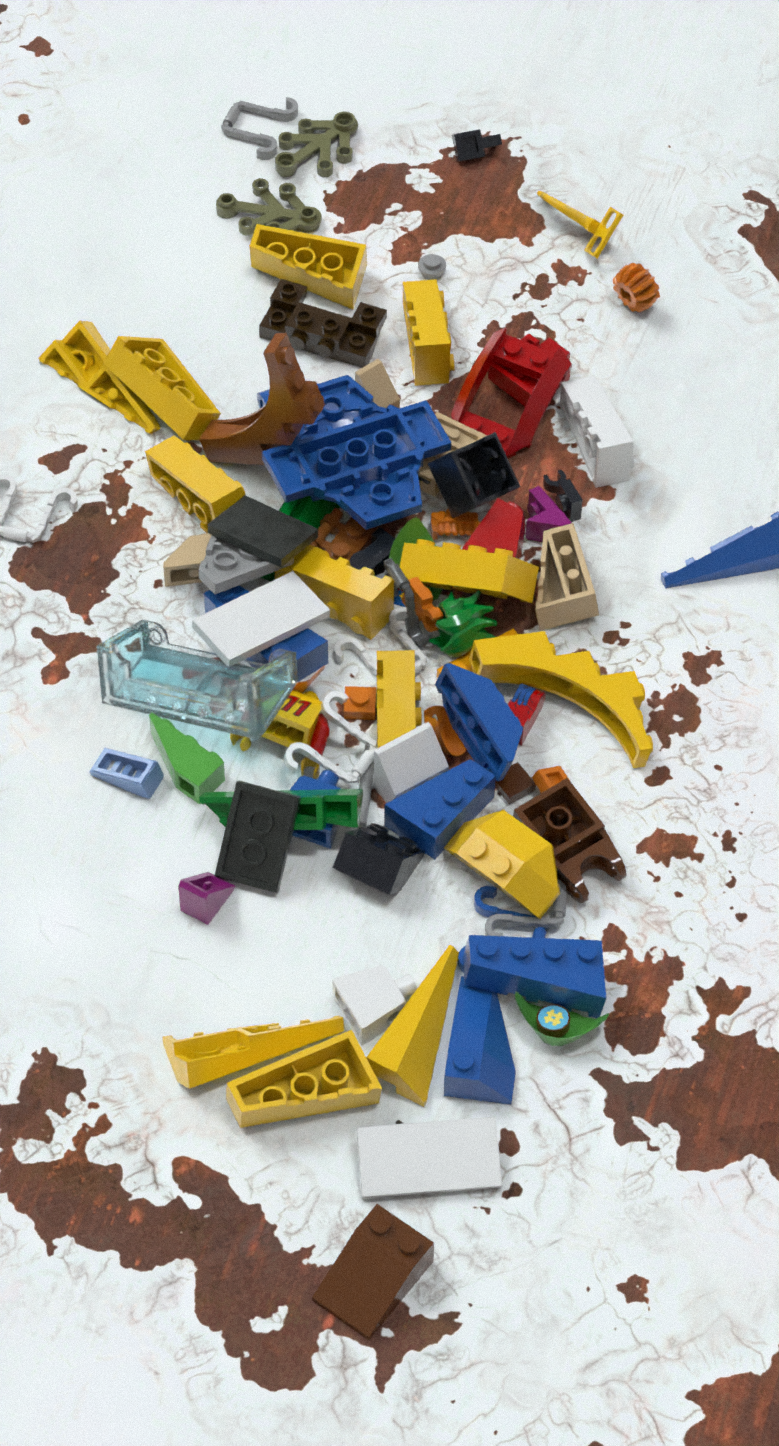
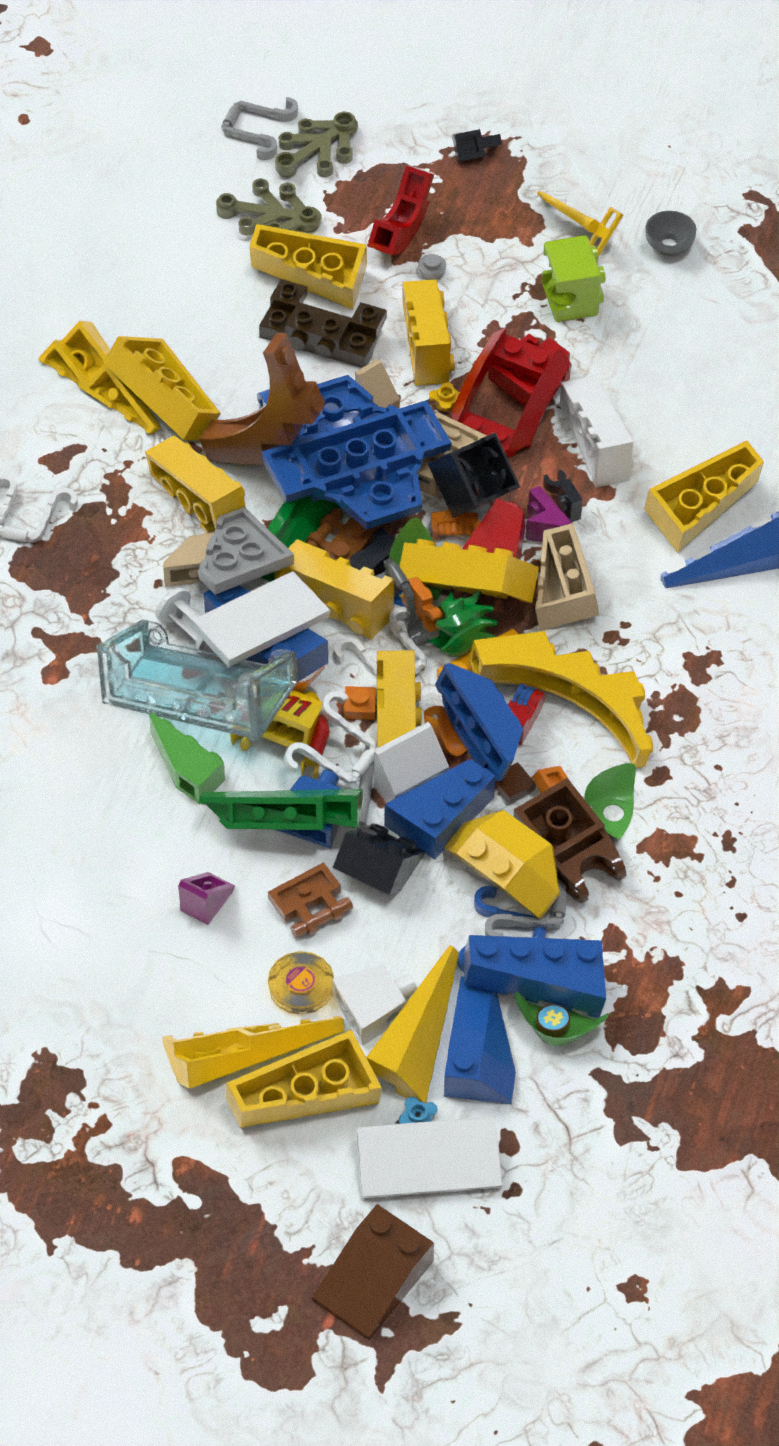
medium blue slope [89,748,164,799] -> none
pearl dark grey tile [208,495,318,568] -> none
pearl dark grey tile [214,781,301,893] -> none
orange gear [612,262,660,313] -> none
none -> white hose [156,587,216,659]
none -> dark orange plate [268,862,353,938]
none -> clear yellow tile [268,951,334,1014]
none -> red arch [367,165,435,255]
none -> dark azure plate [399,1097,438,1124]
none -> yellow plate [429,382,460,412]
none -> lime piece [542,235,606,322]
none -> bright green piece [584,763,636,839]
none -> yellow wedge [644,440,764,553]
none -> dark grey piece [645,210,697,255]

